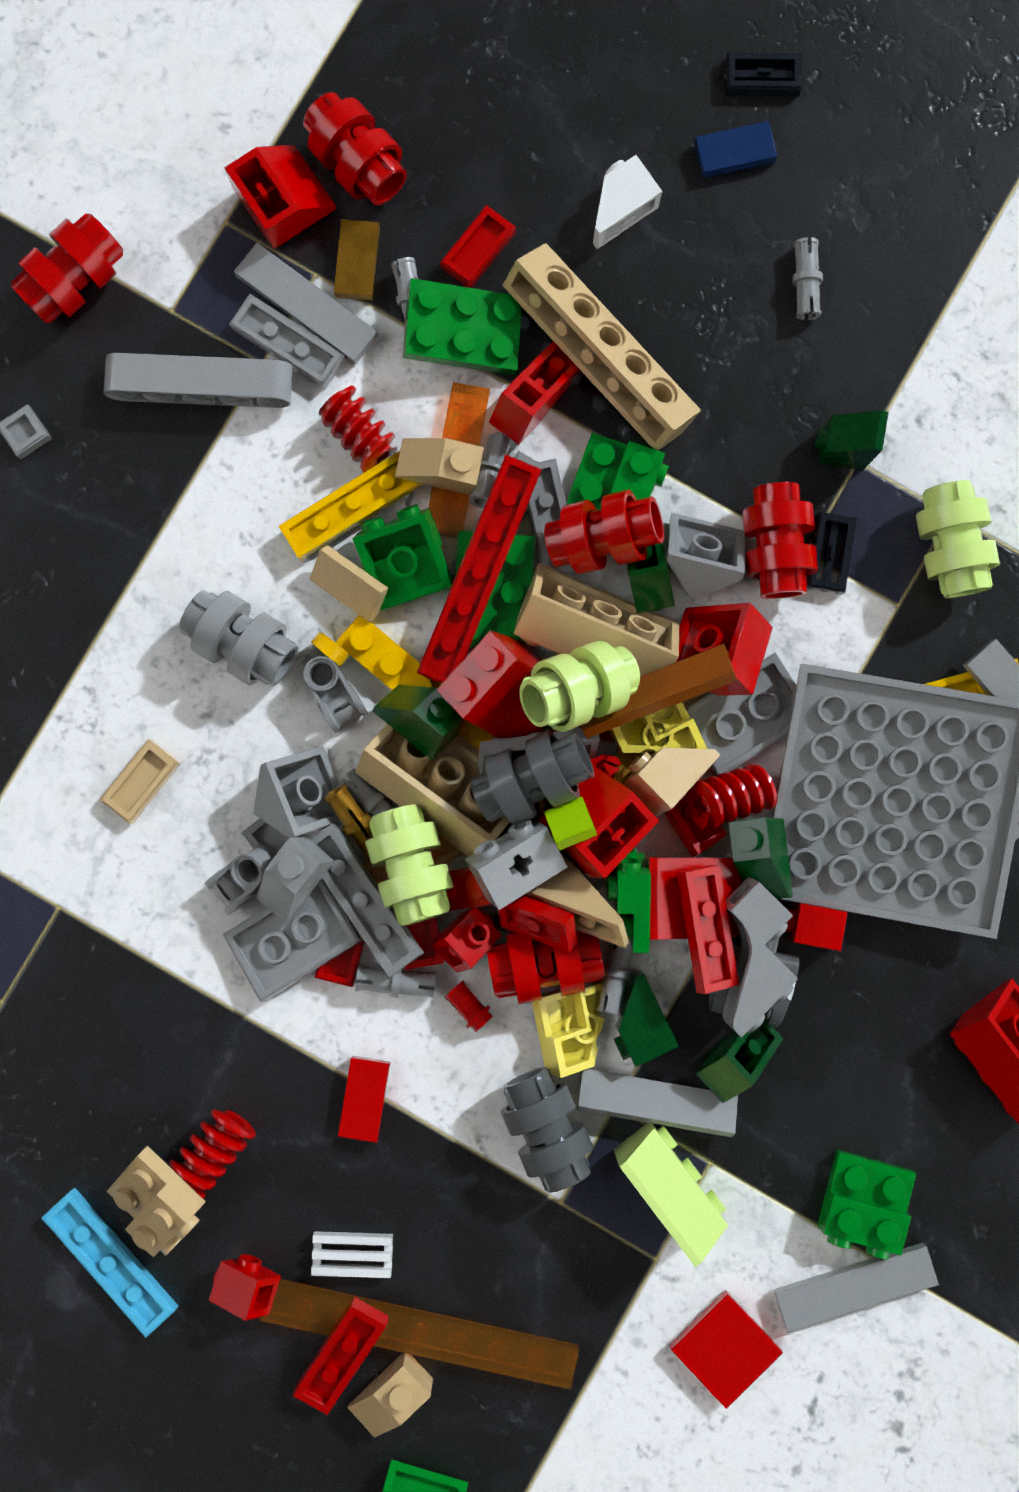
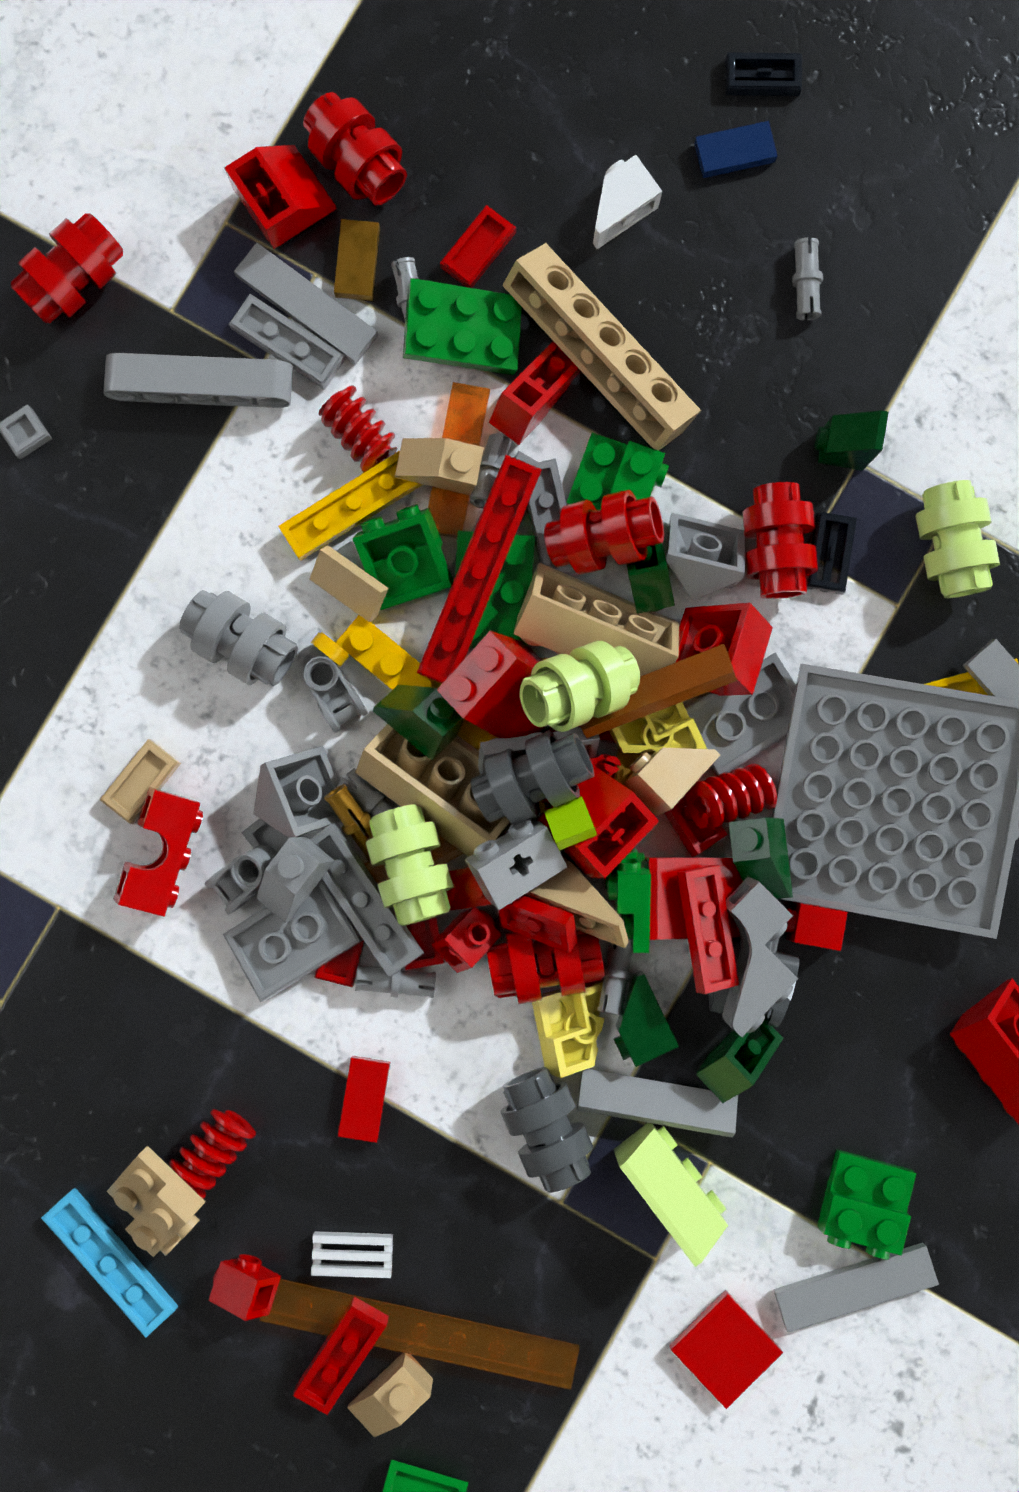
red pin [444,980,493,1032] -> none
none -> red arch [113,787,203,917]

